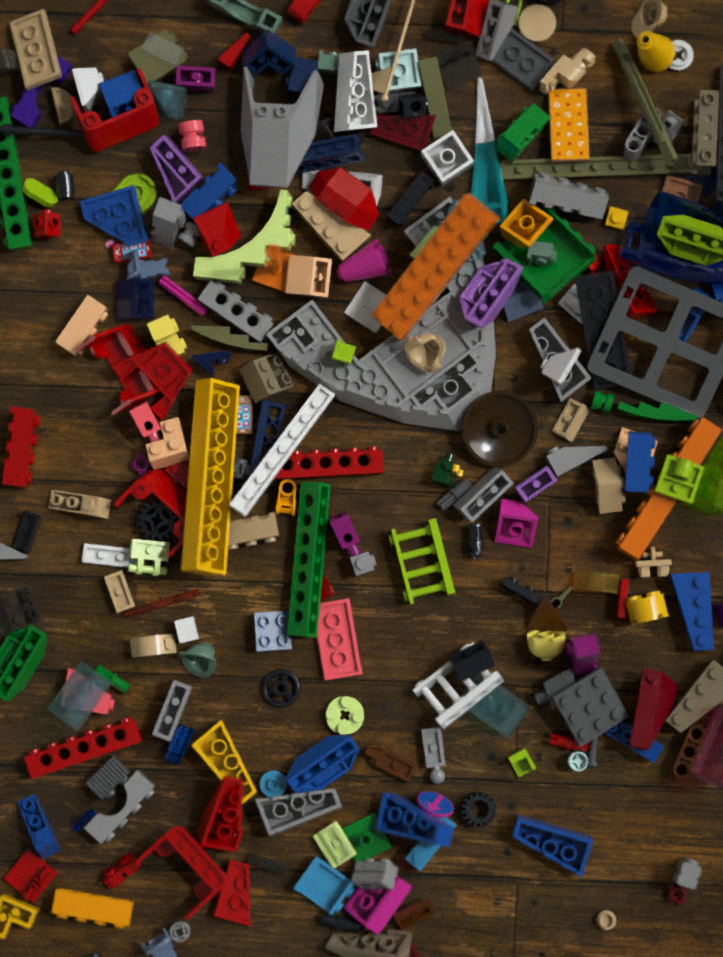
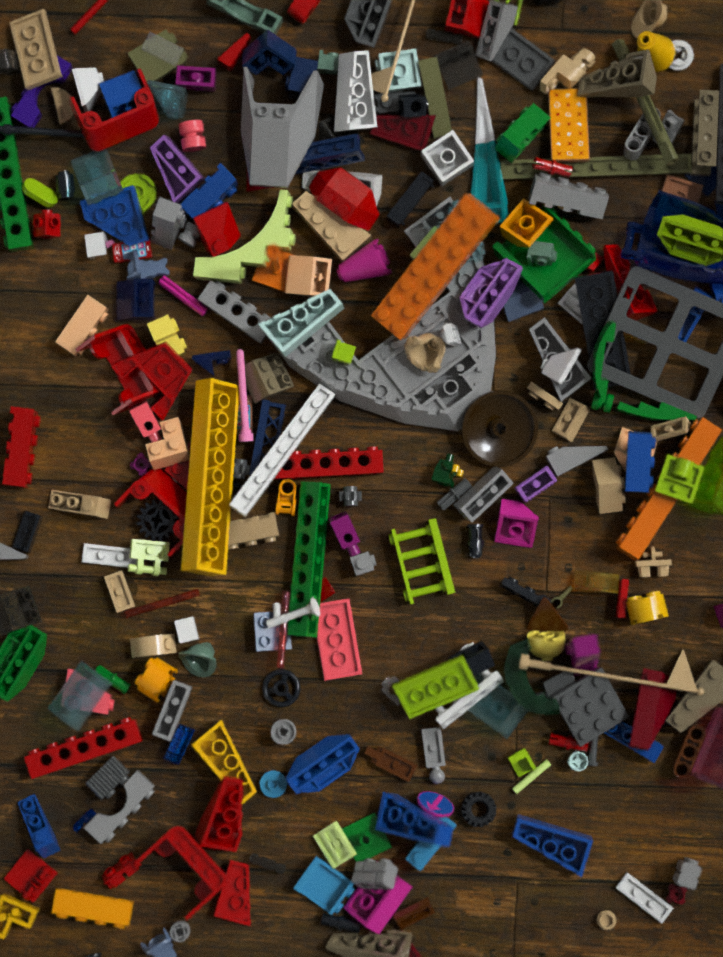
olive slope [191,325,268,353] -> none
light grey wedge [255,788,343,837] -> none
yellowish green plate [326,696,364,735] -> none
white piece [344,281,386,333] -> none
tan tile [518,4,556,43] -> none
yellow plate [605,206,629,231] -> none
blue wedge [668,572,714,650] -> none
none -> clear light blue slope [71,149,124,205]
none -> white panel [84,232,108,260]
none -> light orange brick [135,657,178,703]
none -> bright pink piece [236,349,254,442]
none -> light aqua wedge [258,289,344,357]
none -> white piece [266,597,320,628]
none -> light grey wheel [271,719,297,745]
none -> clear red bar [276,591,290,669]
none -> dark grey gear [339,486,362,506]
none -> clear brick [381,676,400,706]
none -> lime tile [392,655,479,719]
none -> white plate [441,323,462,346]
none -> clear green windscreen [505,639,560,716]
none -> yellowish green piece [512,759,551,794]
none -> tan piece [519,650,704,696]
none -> tan plate [527,382,563,411]
none -> red pin [532,157,572,178]
none -> dark tan wedge [578,50,657,97]
none -> green slope [592,320,616,400]
none -> white tile [615,872,674,923]
none -> tan slope [651,416,691,441]

